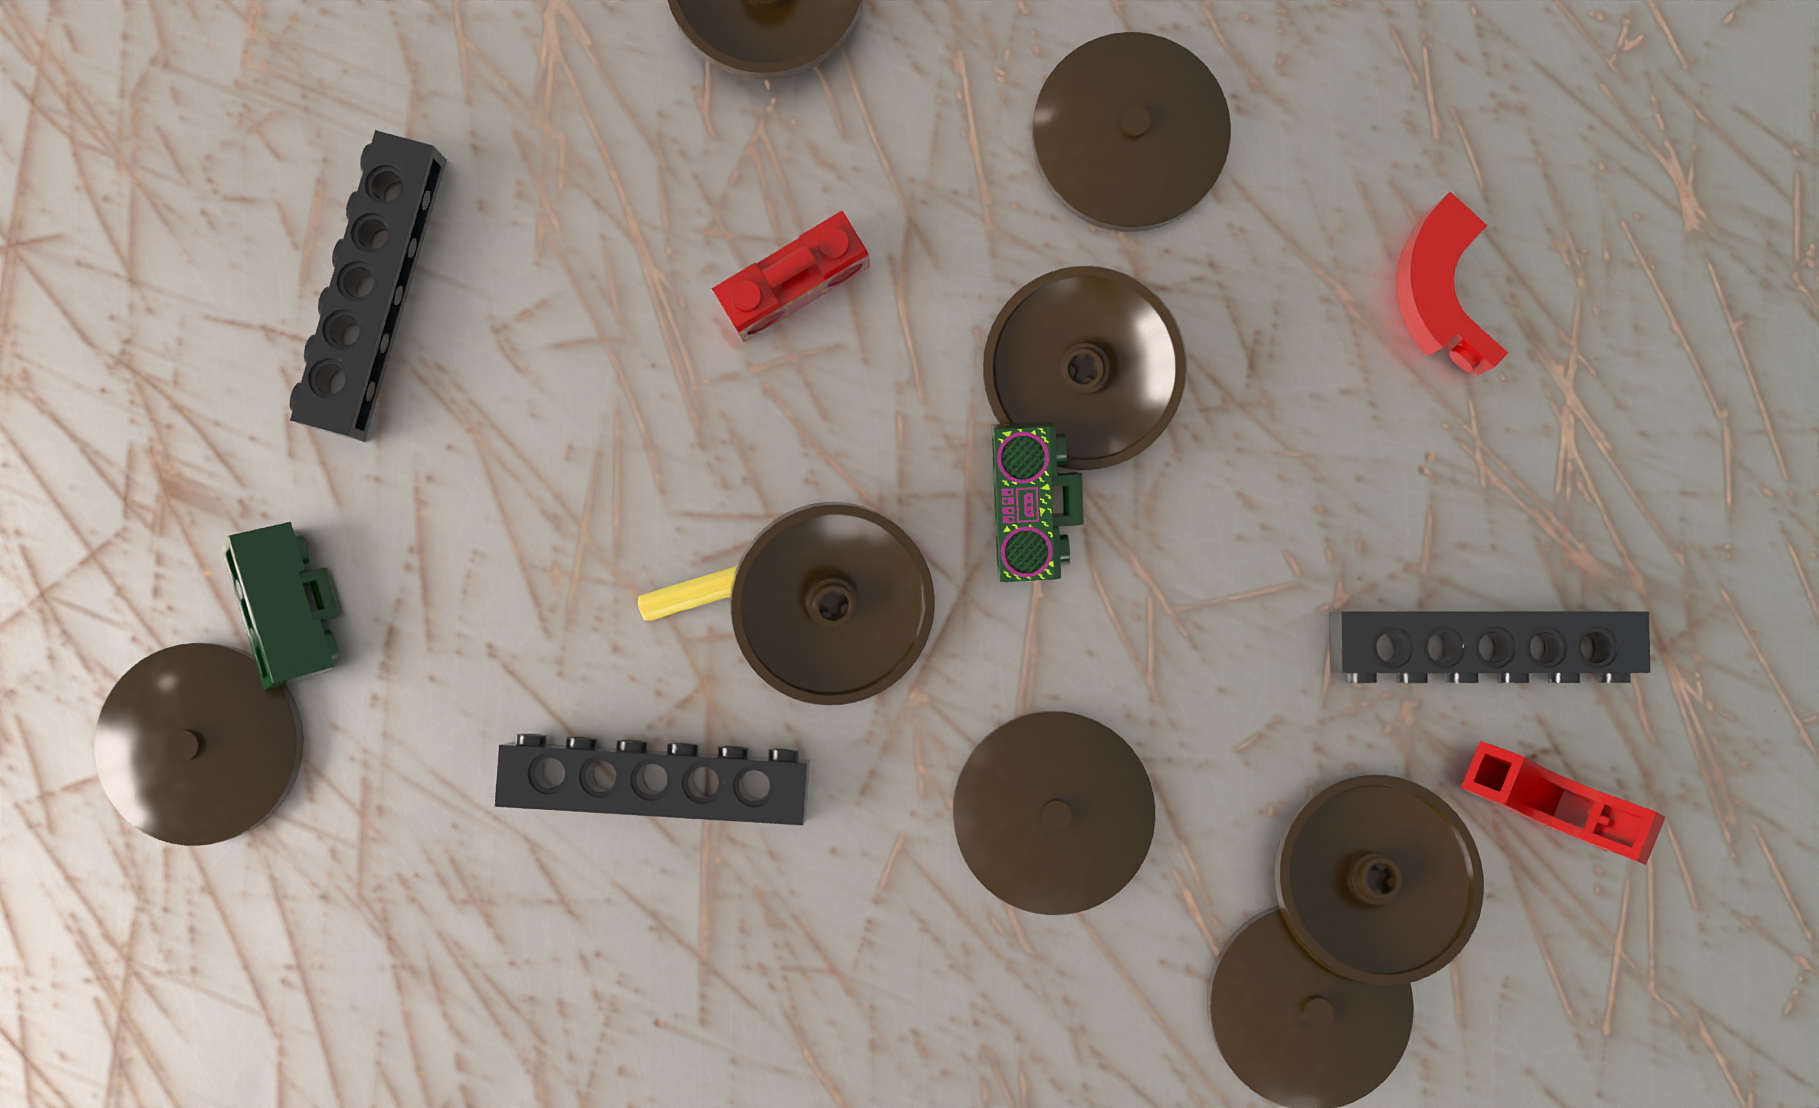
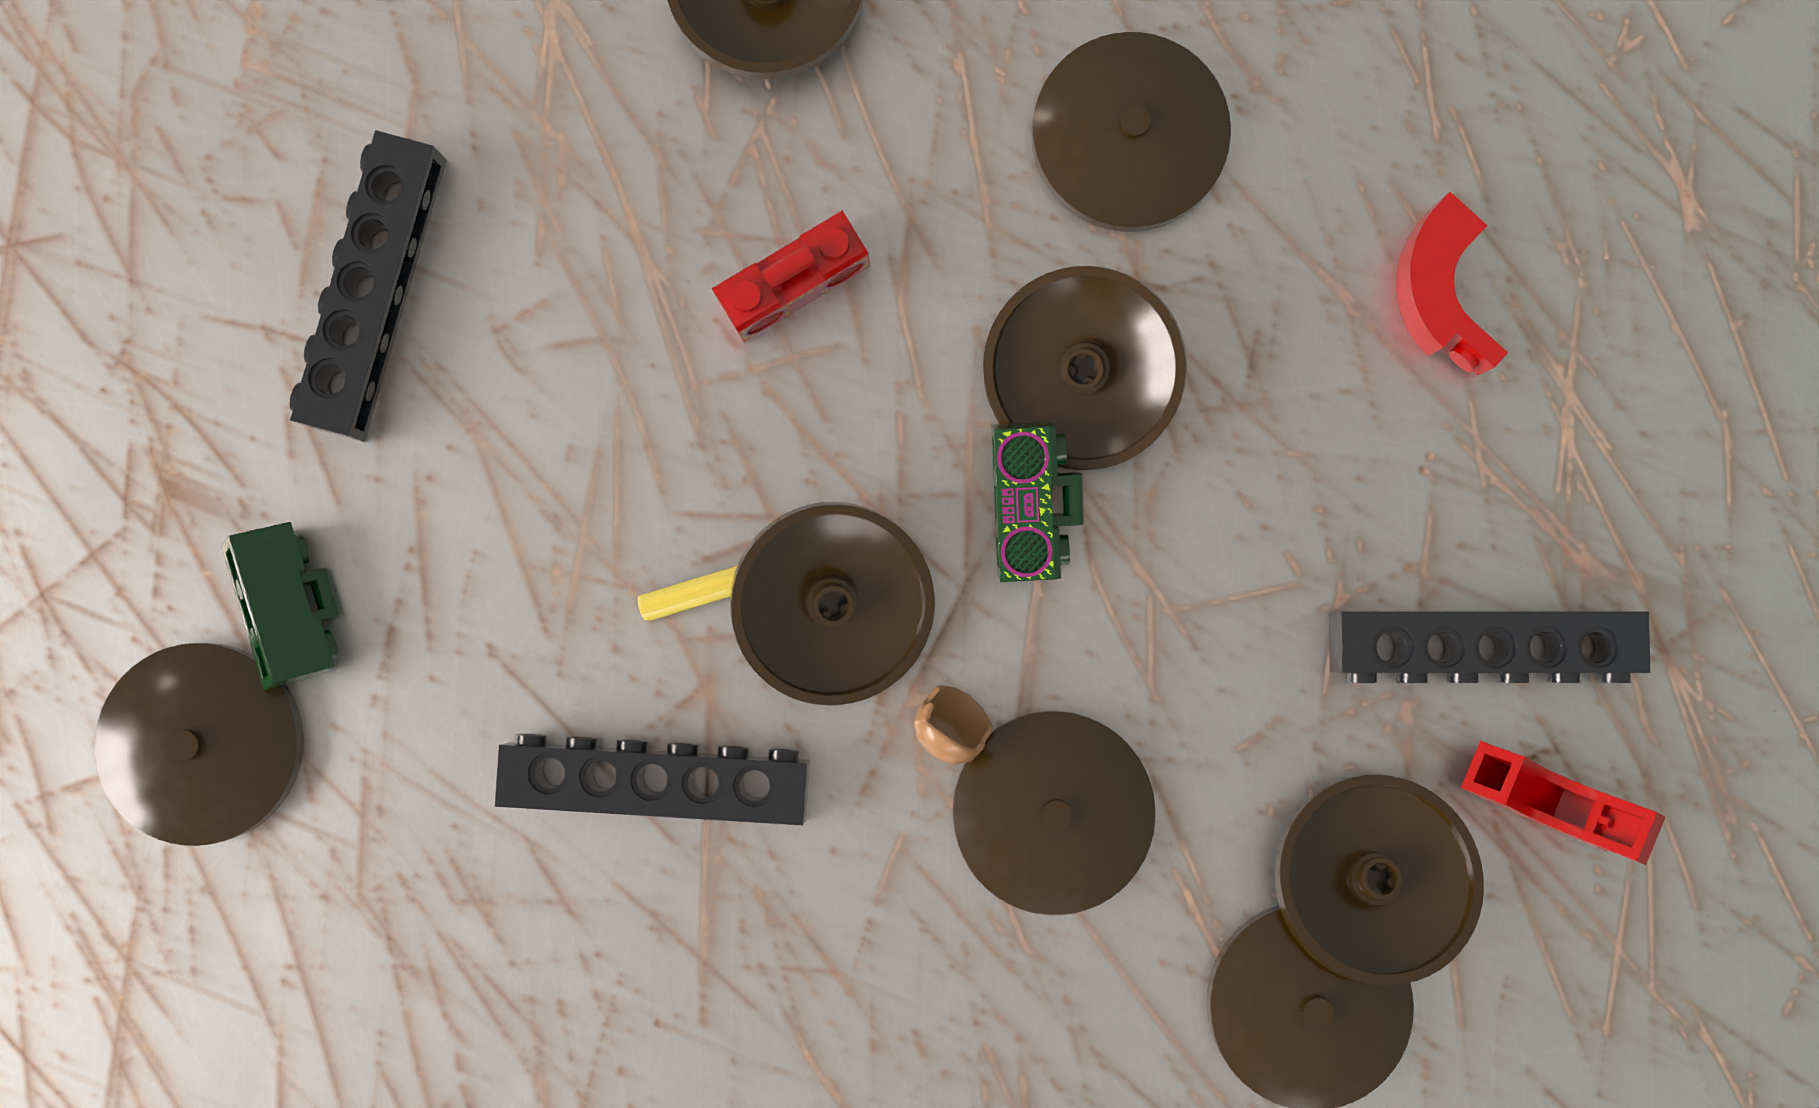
none -> medium nougat hair [914,685,993,765]

